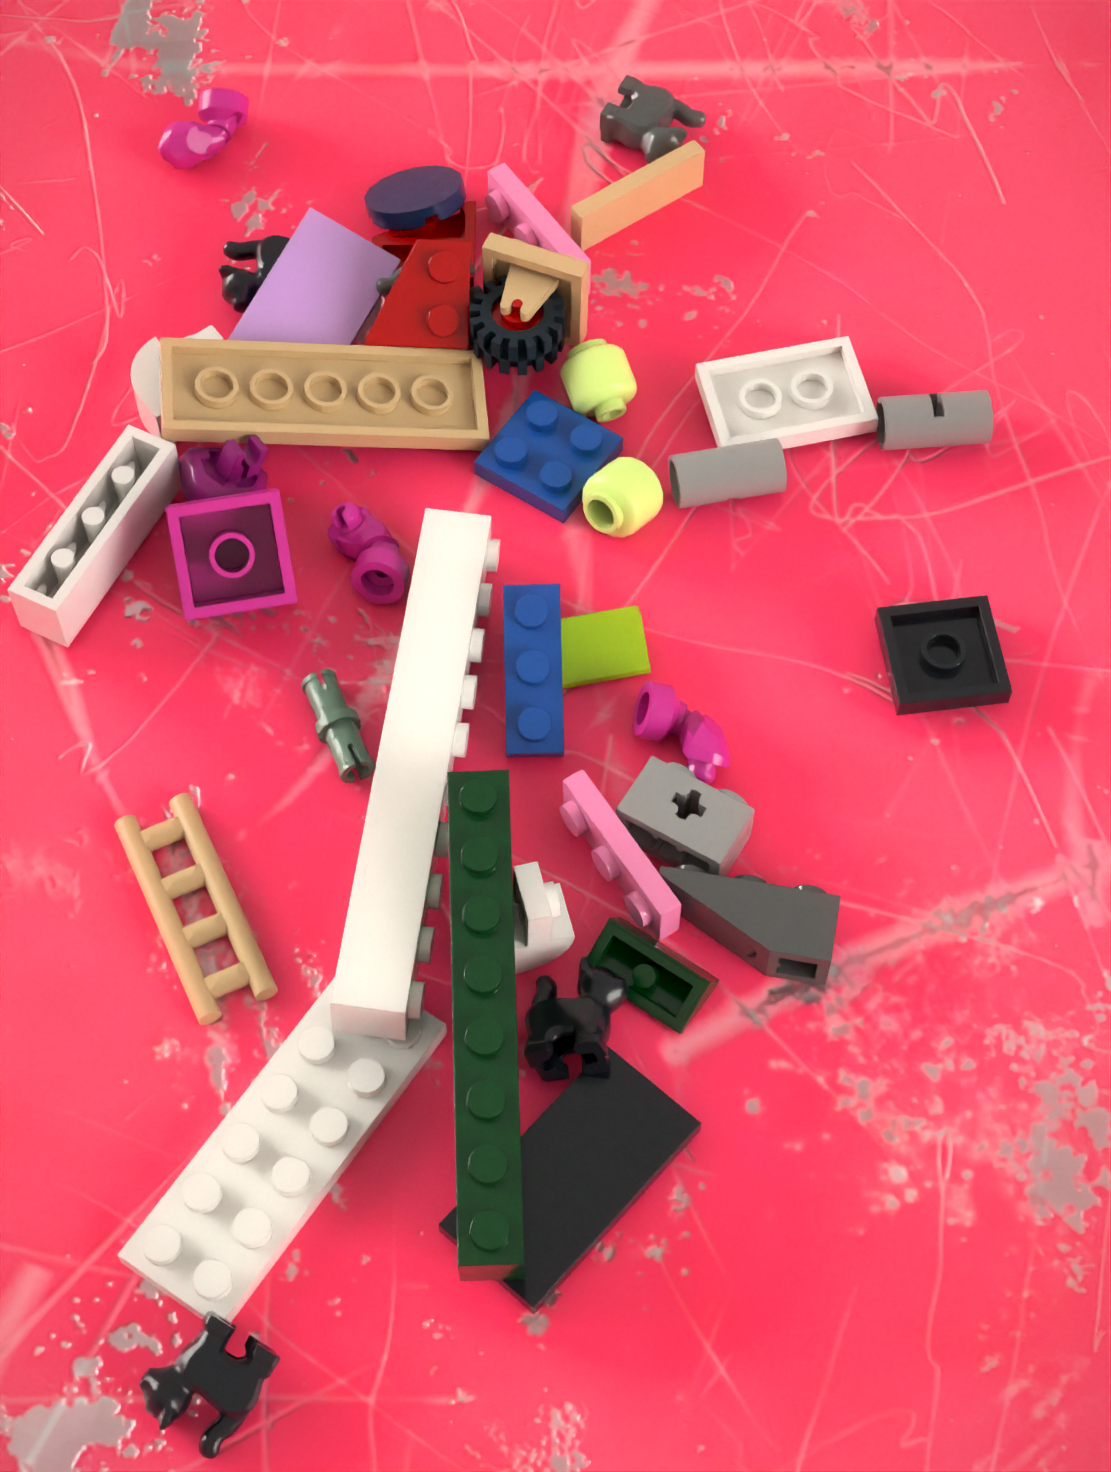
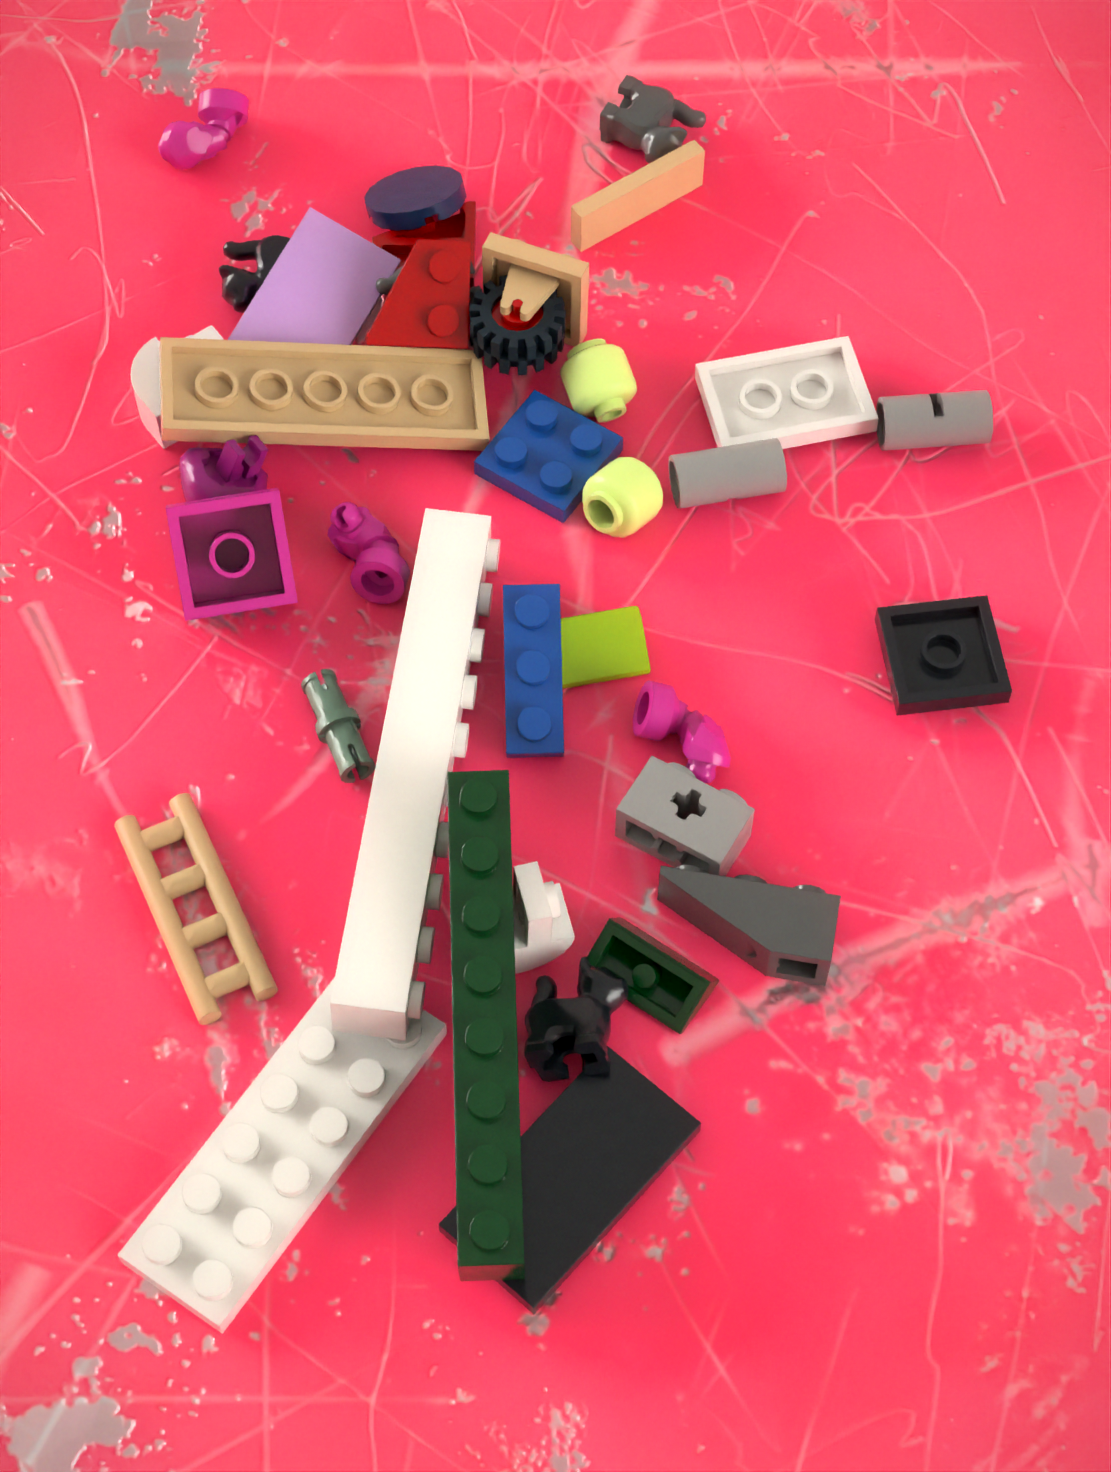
brick [7,424,182,647] -> none
black animal [139,1310,280,1459] -> none
bright pink plate [485,162,591,295] -> none
bright pink plate [559,769,681,941] -> none

